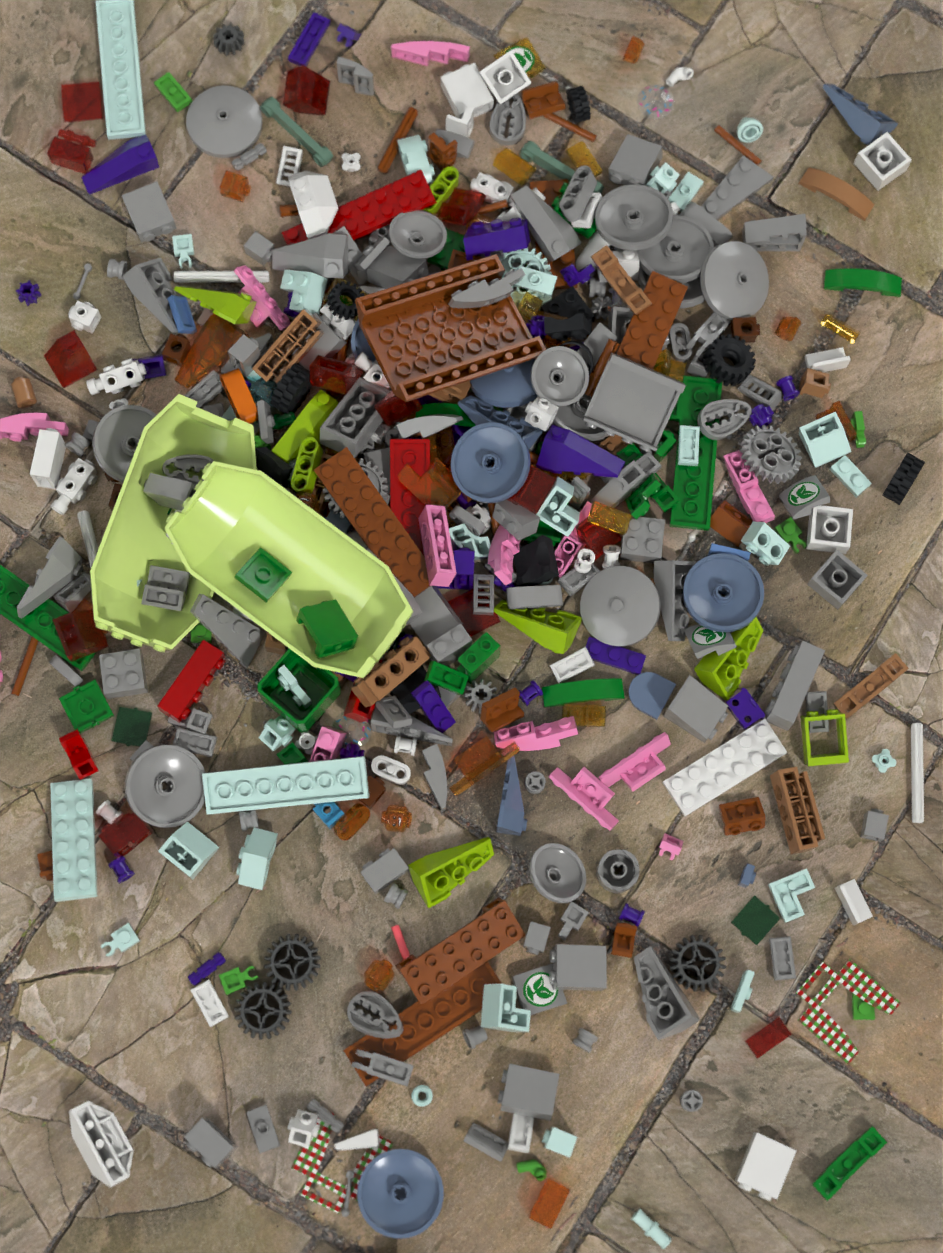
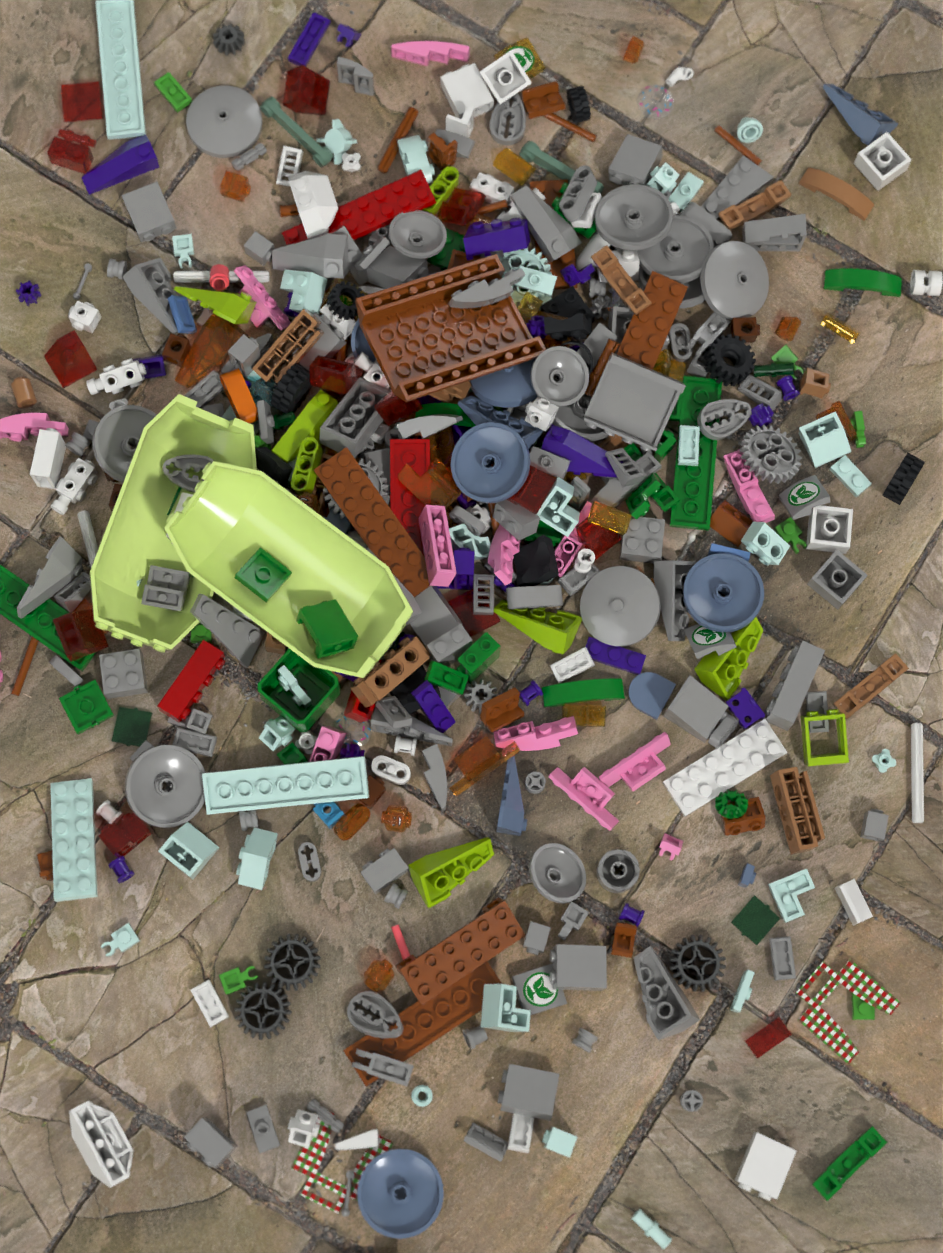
red brick [59,729,99,780] -> none
light grey brick [143,473,196,511] -> none
dark purple axle [188,952,226,986] -> none
bright green arm [516,1159,547,1181] -> none
clear orange panel [528,1178,570,1229] -> none
clear yellow plate [566,141,603,177] -> none
white bush [602,545,621,569] -> none
white panel [804,347,851,372] -> none
none -> coral brick [210,264,229,291]
none -> light grey beam [298,842,321,882]
none -> light aqua piece [317,119,357,165]
none -> light grey plate [530,446,571,479]
none -> light grey slope [605,448,644,487]
none -> light grey beam [708,715,738,749]
none -> green gear [715,789,748,819]
none -> medium nougat slope [718,180,792,229]
none -> dark green pin [754,362,795,378]
none -> bright green plate [771,345,805,379]
none -> white wheel [910,270,942,296]

